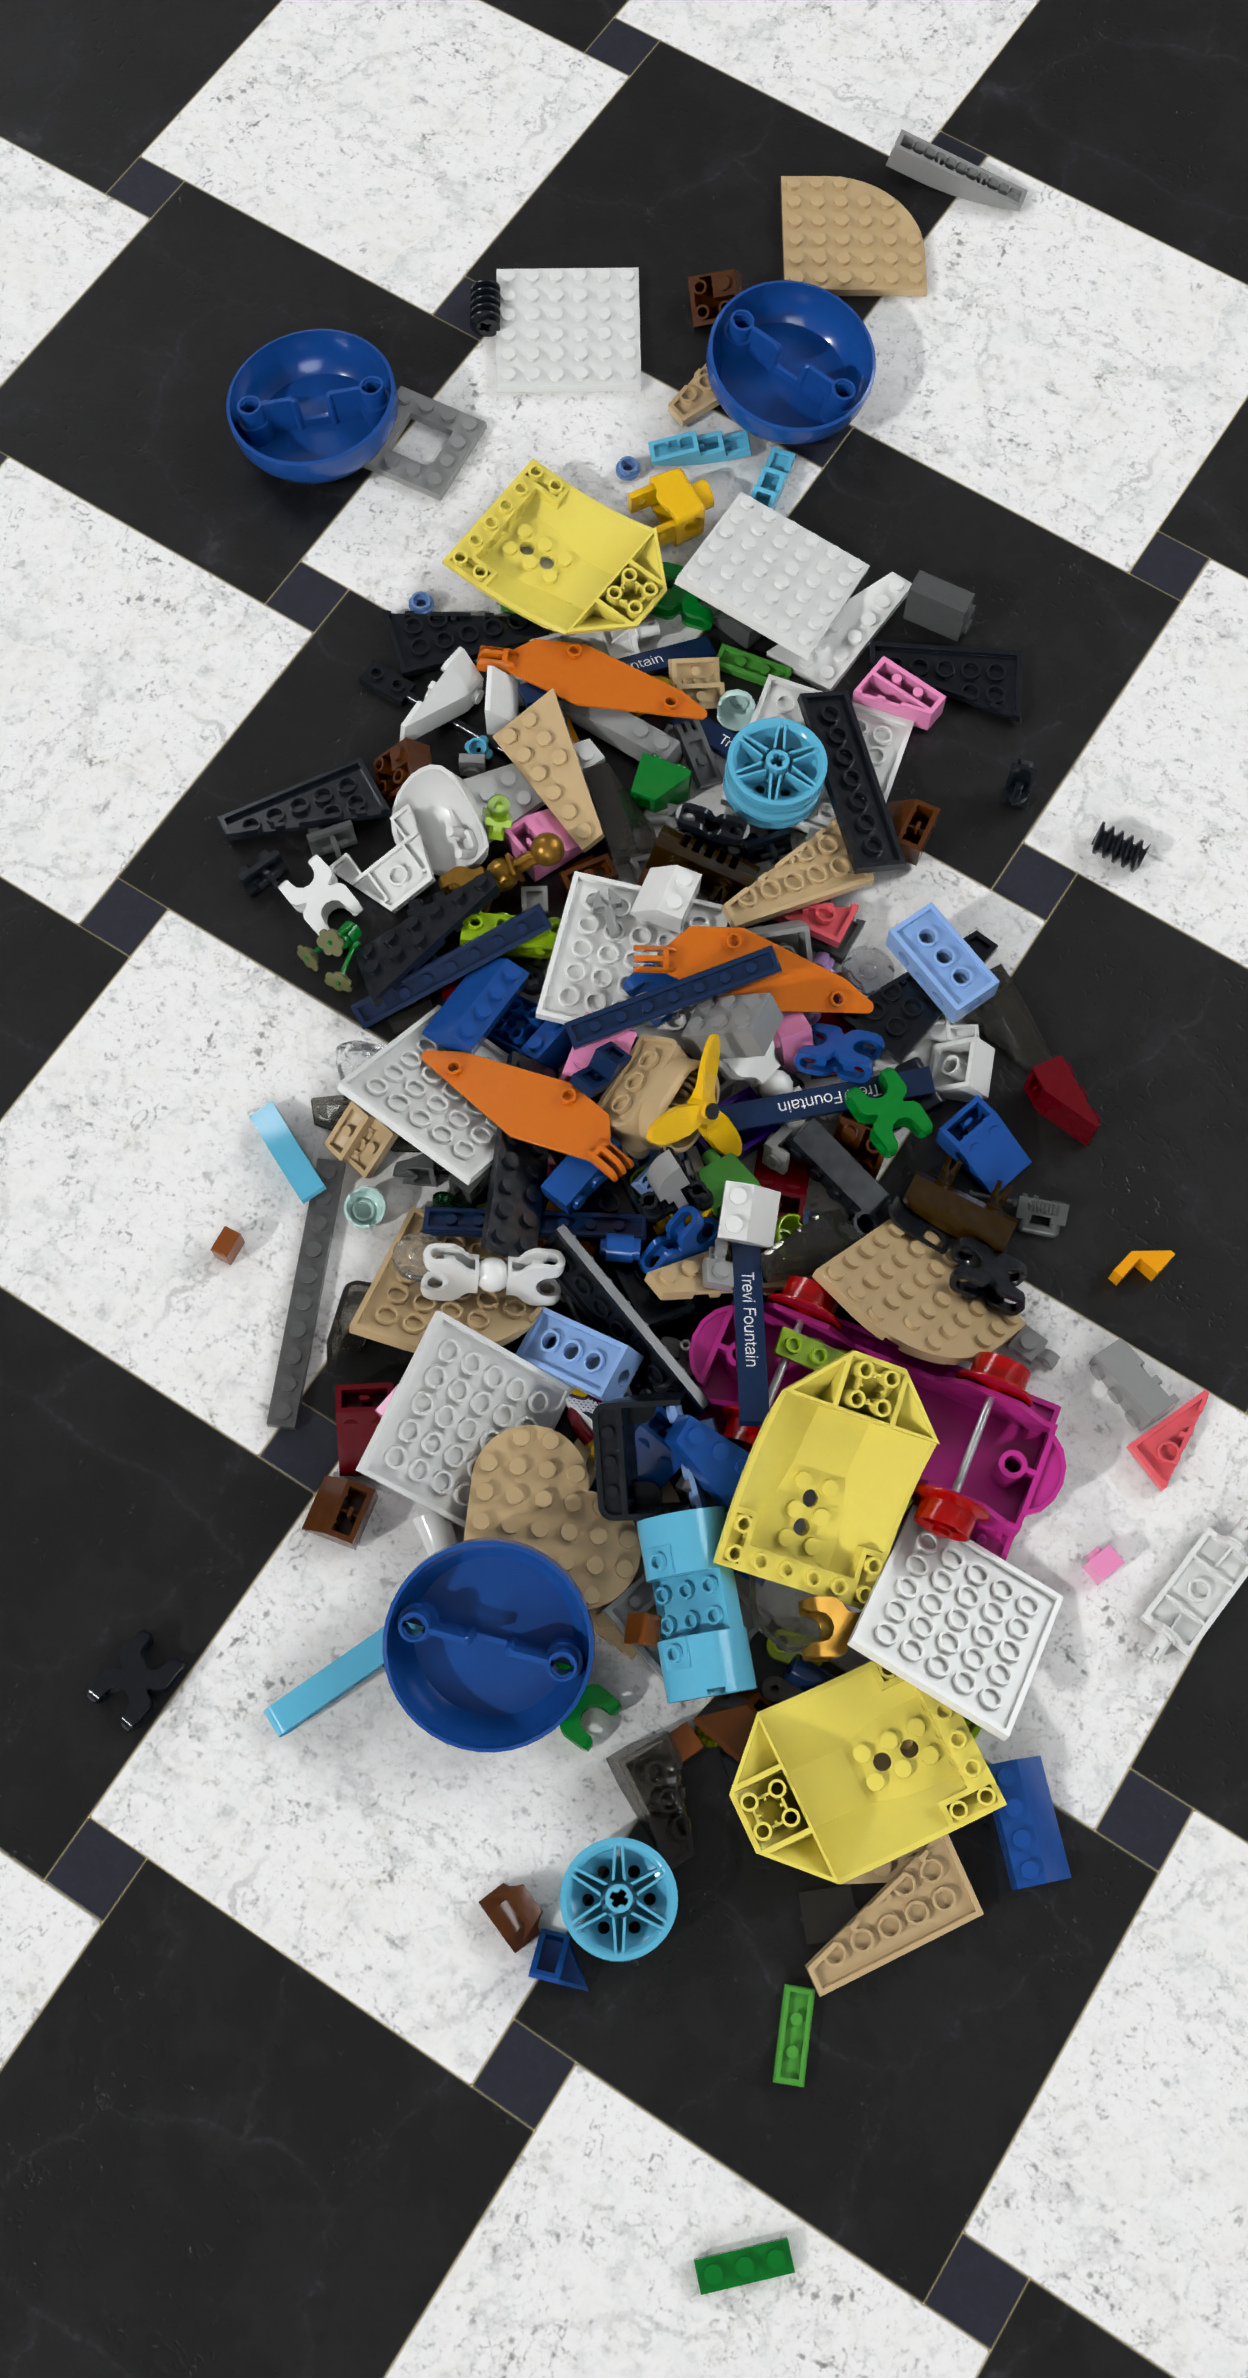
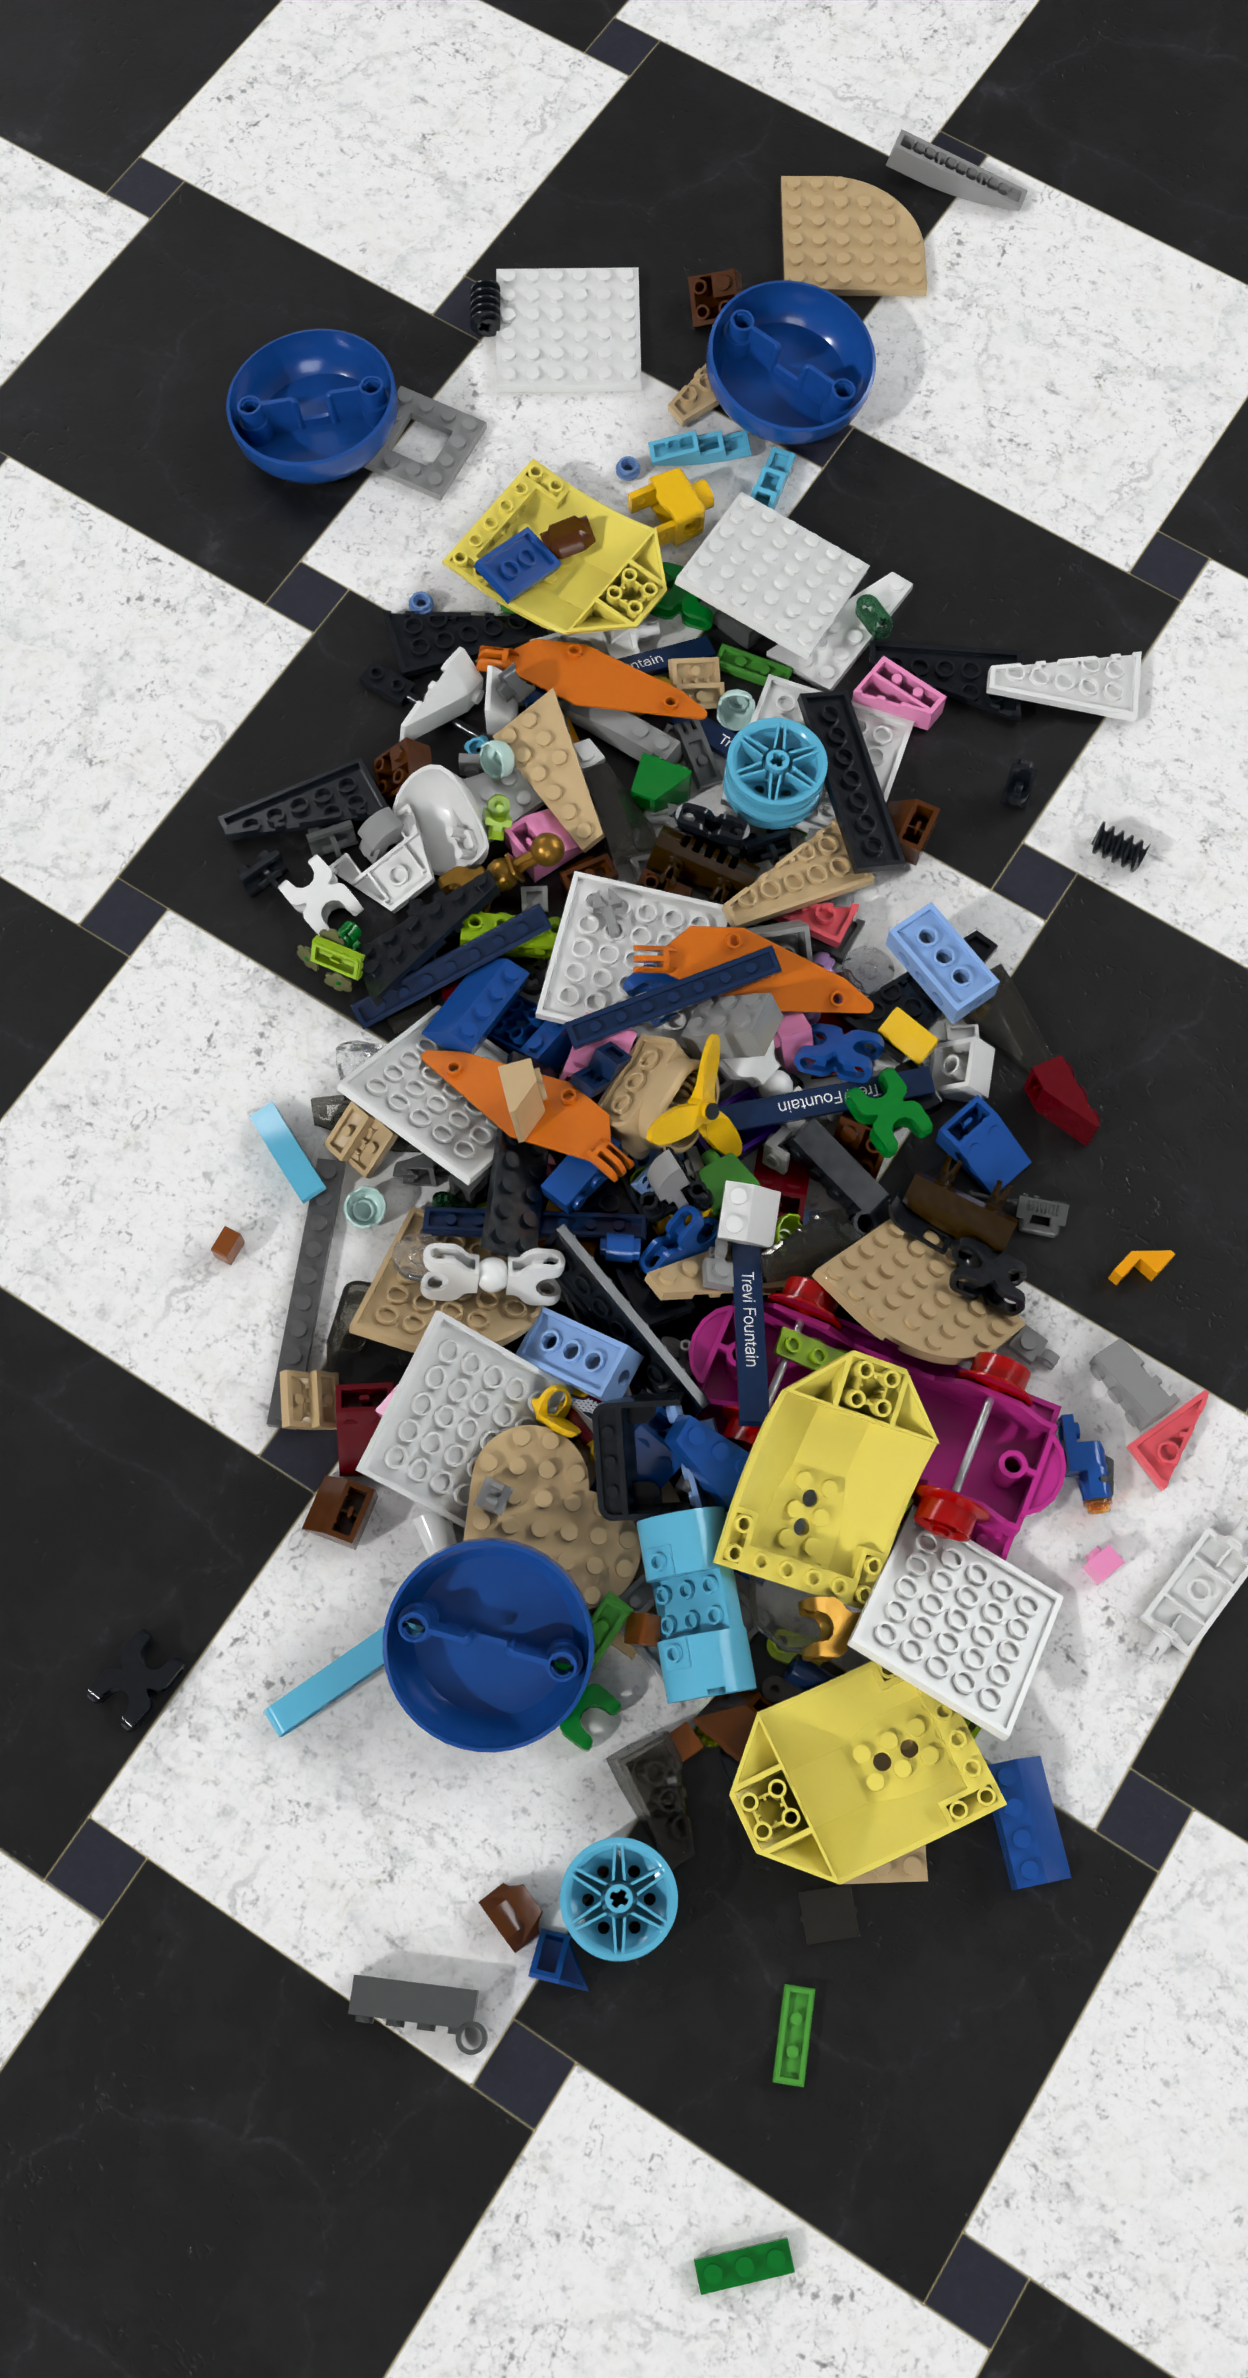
white slope [630,865,702,934] -> none
tan wing [805,1834,984,1997] -> none
dark grey brick [903,570,976,642] -> none
none -> tan slope [280,1370,339,1430]
none -> lime tile [310,935,365,981]
none -> dark grey hinge [348,1975,488,2055]
none -> light grey brick [357,807,404,865]
none -> blue plate [474,527,562,604]
none -> light grey tile [474,1476,513,1517]
none -> light aqua hair [480,740,515,780]
none -> dark grey piece [496,662,536,702]
none -> tan slope [498,1058,548,1143]
none -> yellow piece [531,1384,581,1437]
none -> reddish brown slope [540,515,596,559]
none -> bright green tile [591,1591,634,1674]
none -> clear green beam [855,594,893,639]
none -> yellow slope [877,1007,939,1066]
none -> white wing [986,651,1142,722]
none -> blue plate [1056,1414,1114,1514]

